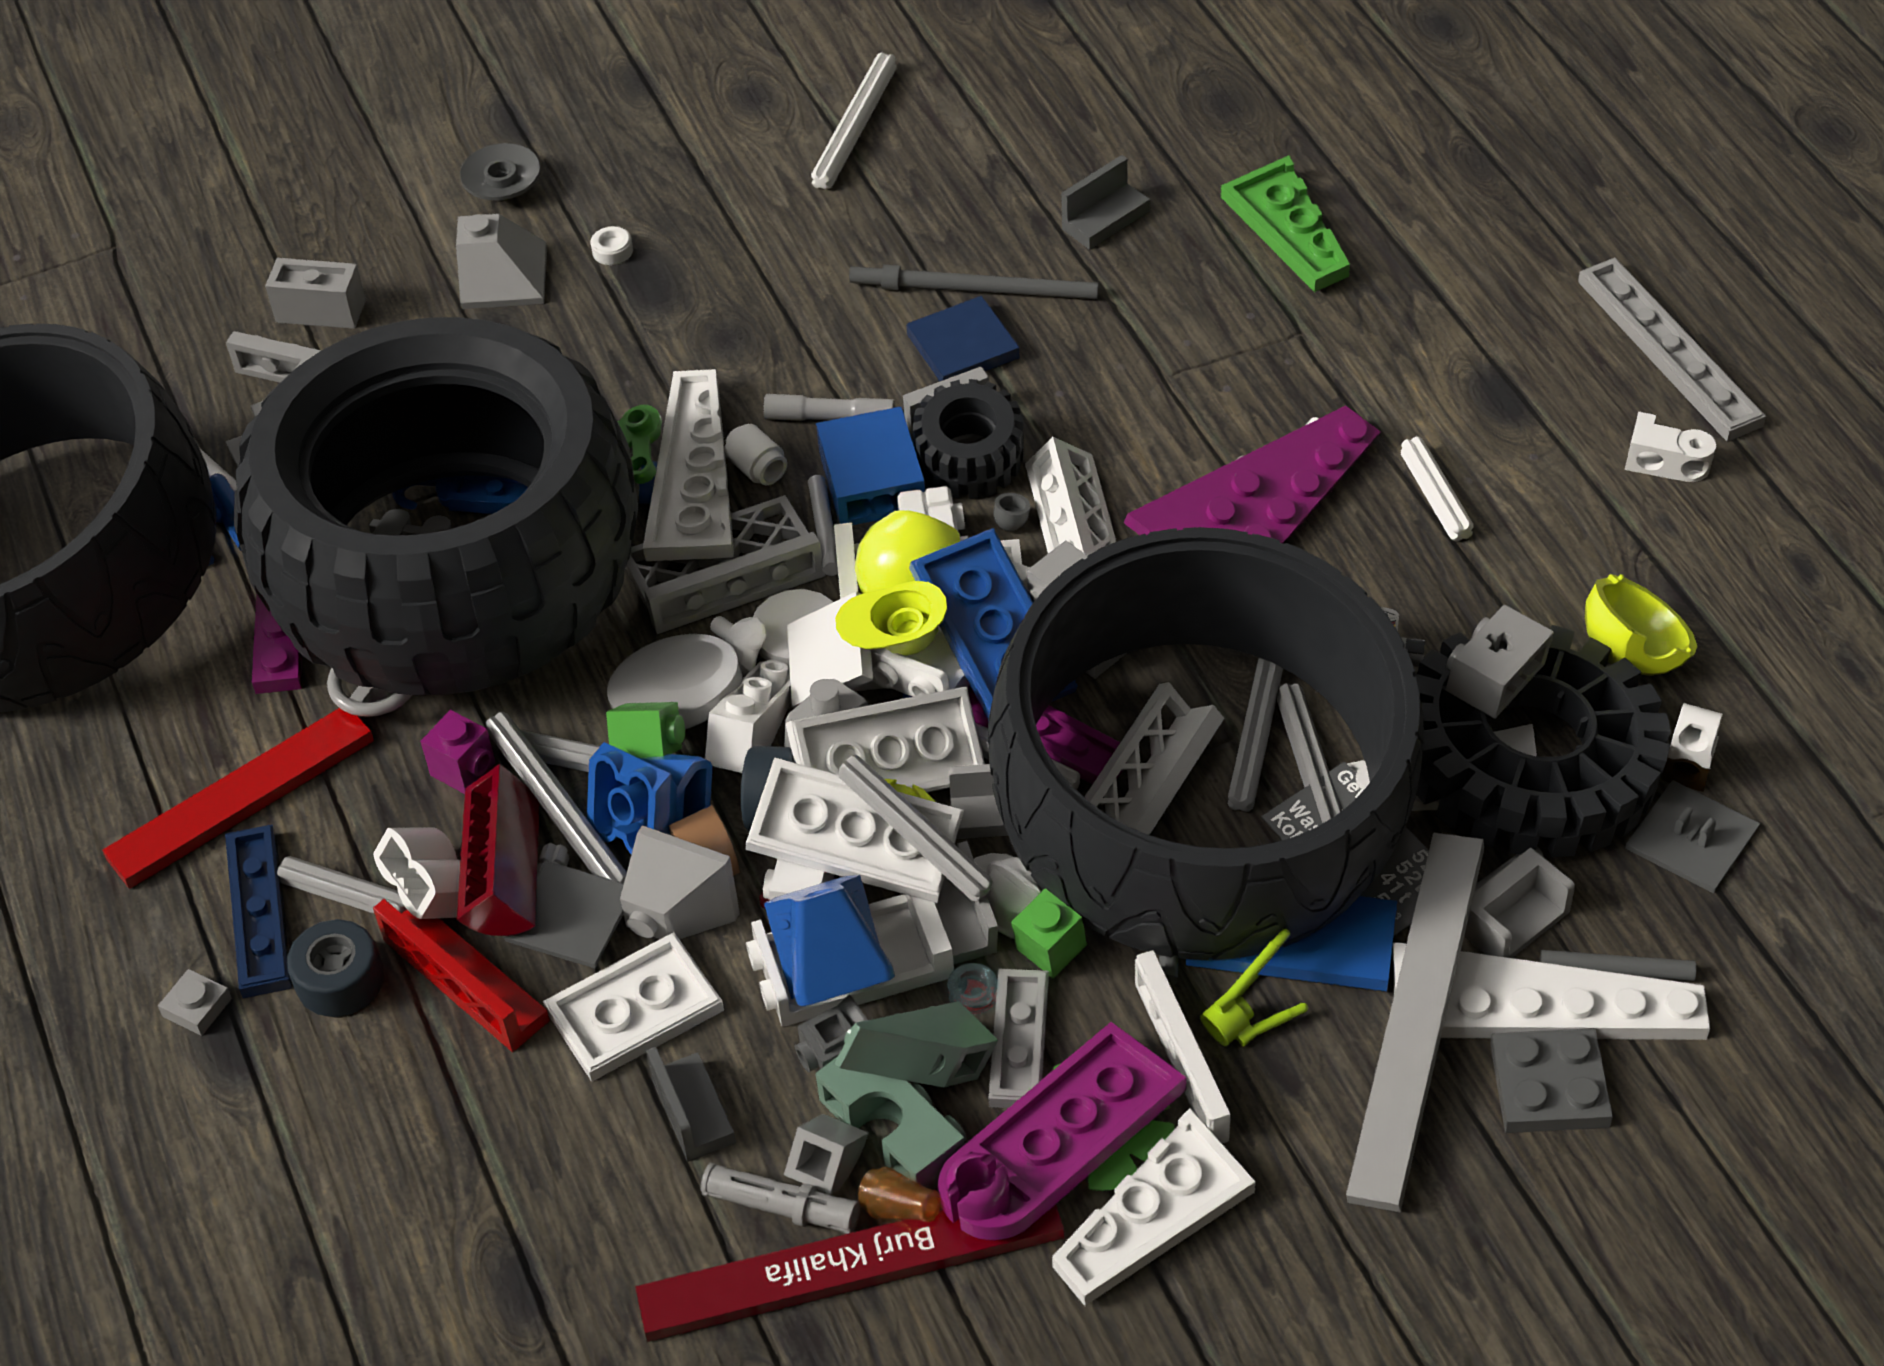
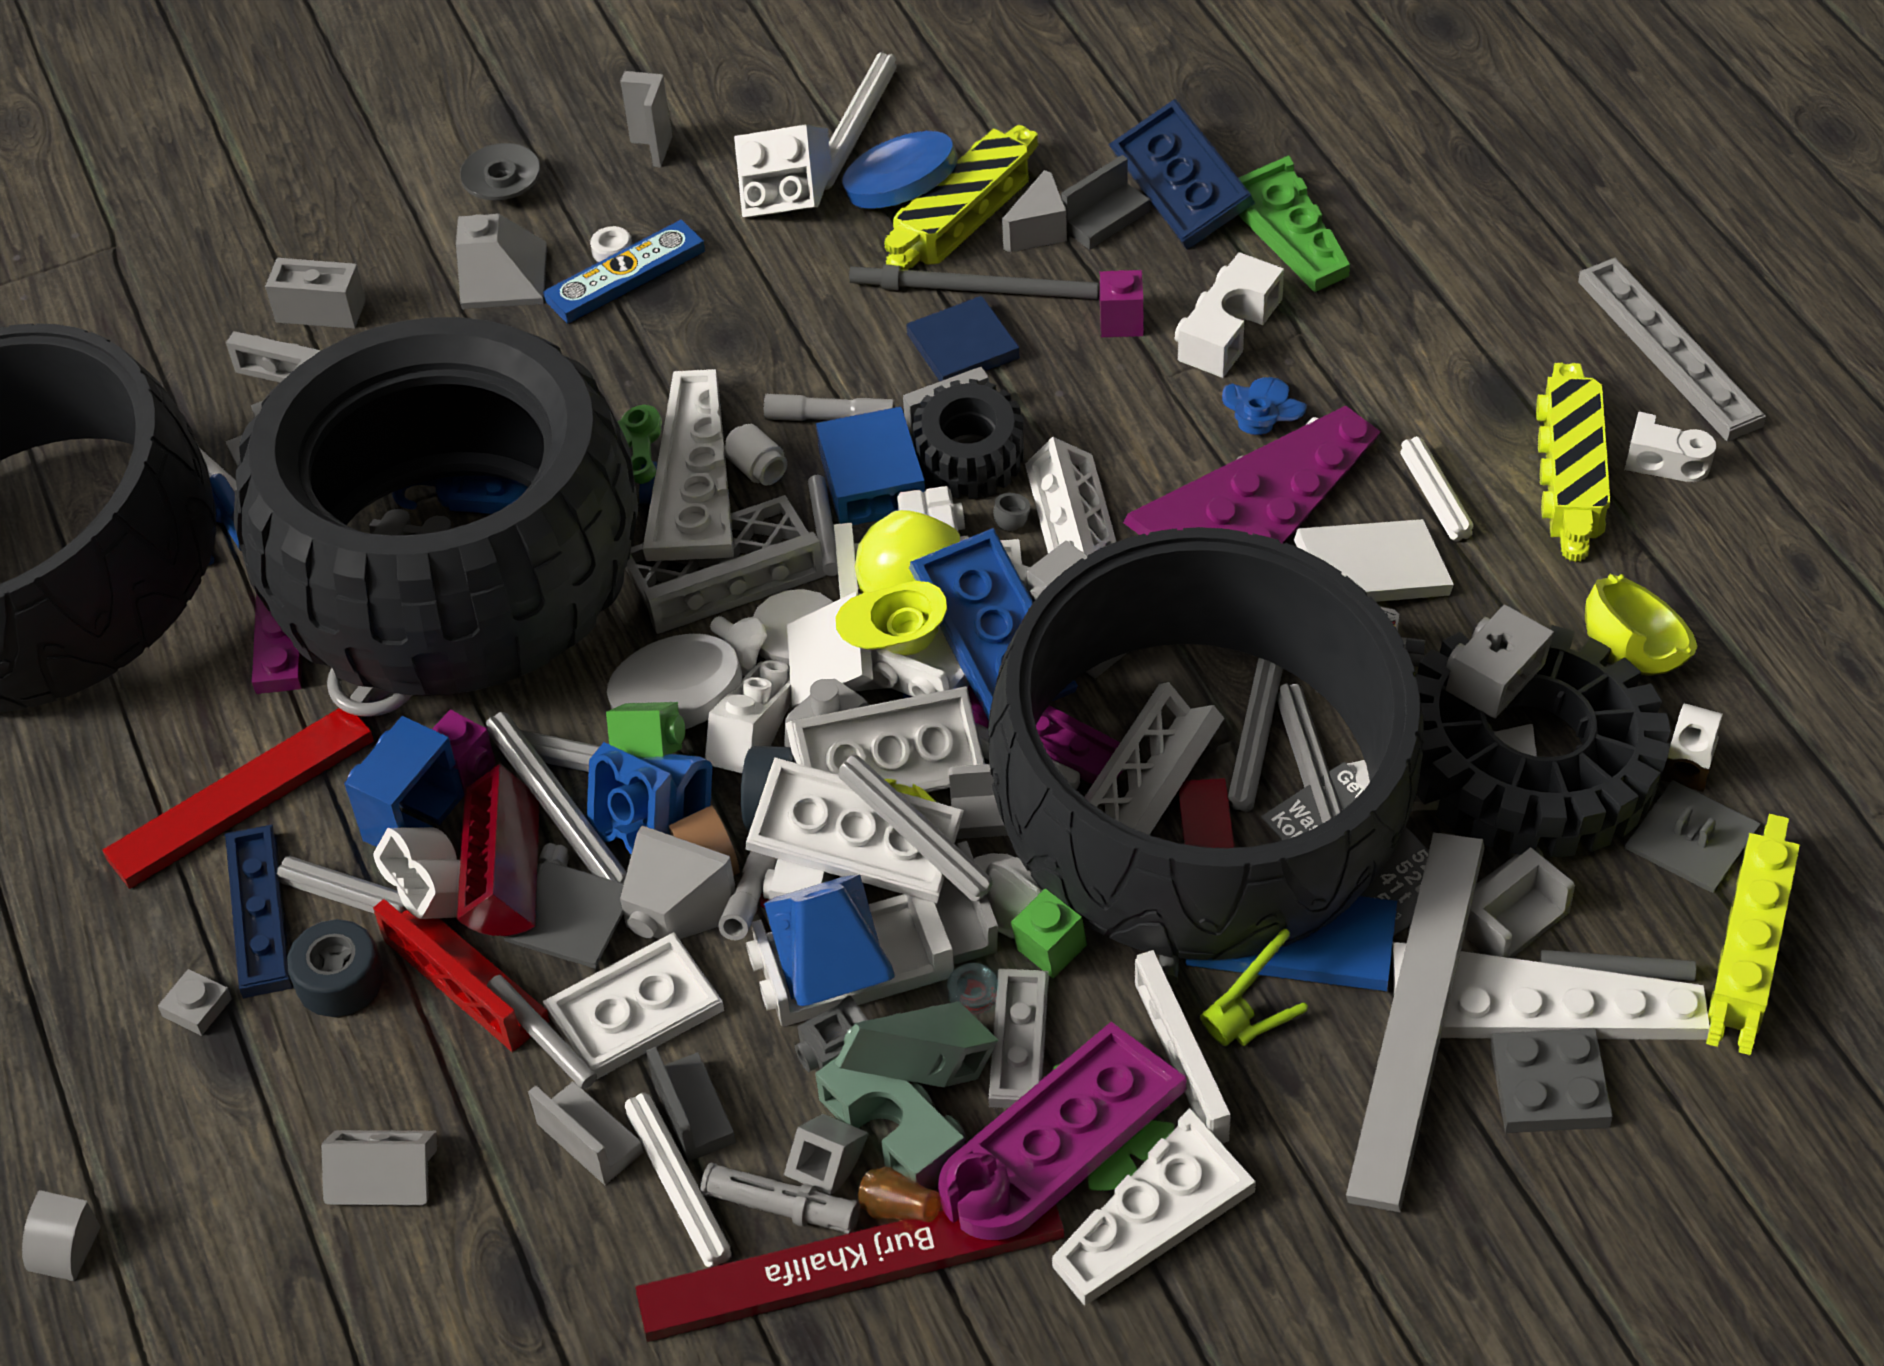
none -> light grey brick [22,1190,101,1282]
none -> light grey panel [322,1130,437,1205]
none -> blue piece [344,716,465,847]
none -> light grey bar [487,975,597,1090]
none -> light grey panel [528,1081,643,1185]
none -> tile [544,220,705,324]
none -> light grey panel [621,71,672,167]
none -> white axle [625,1093,731,1268]
none -> light grey piece [719,851,777,940]
none -> white slope [734,125,832,218]
none -> blue piece [842,131,958,208]
none -> neon yellow hinge [884,125,1038,270]
none -> light grey slope [1002,170,1067,252]
none -> magenta brick [1099,270,1143,338]
none -> dark blue tile [1109,99,1255,250]
none -> white arch [1175,252,1284,378]
none -> dark red tile [1177,778,1234,848]
none -> blue plate [1222,377,1307,435]
none -> white tile [1294,519,1454,602]
none -> neon yellow hinge [1536,363,1610,562]
none -> neon yellow hinge [1706,814,1800,1055]

